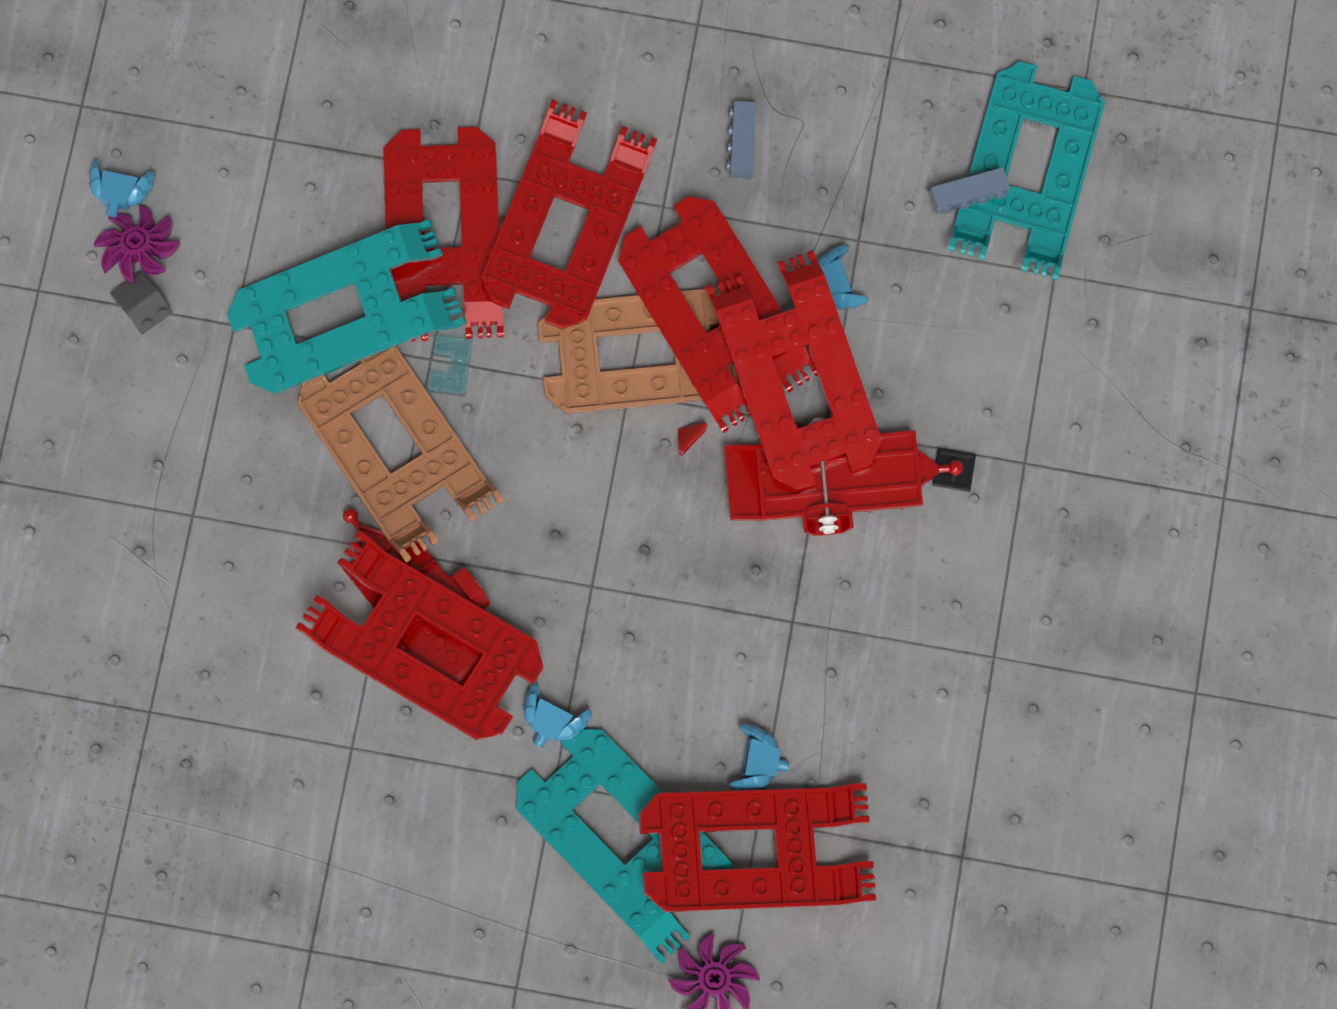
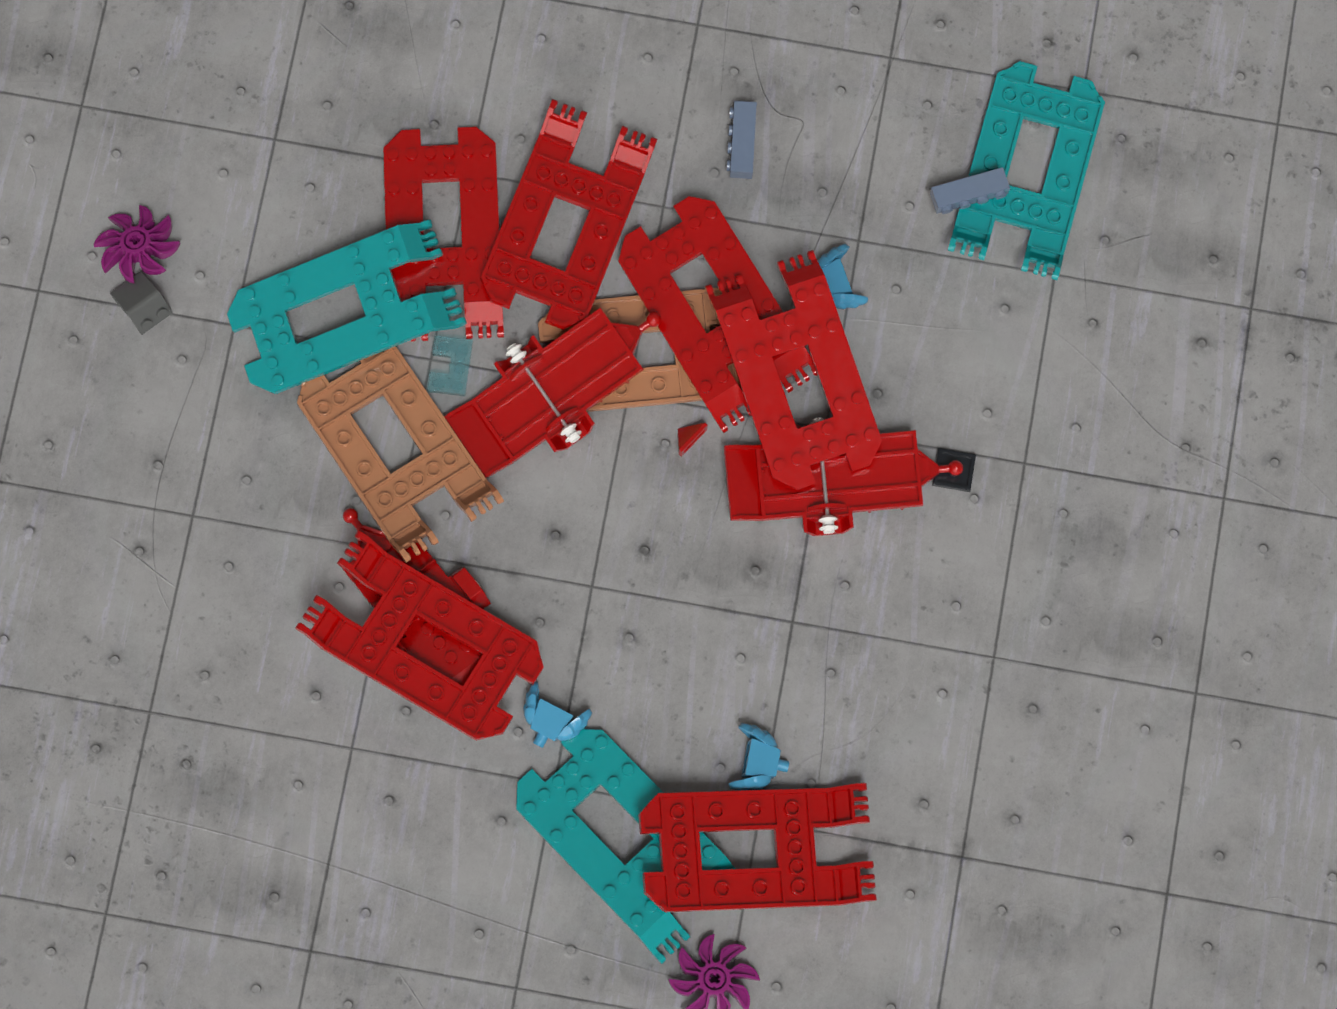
dark azure torso [89,160,156,217] -> none
none -> red piece [444,308,661,479]

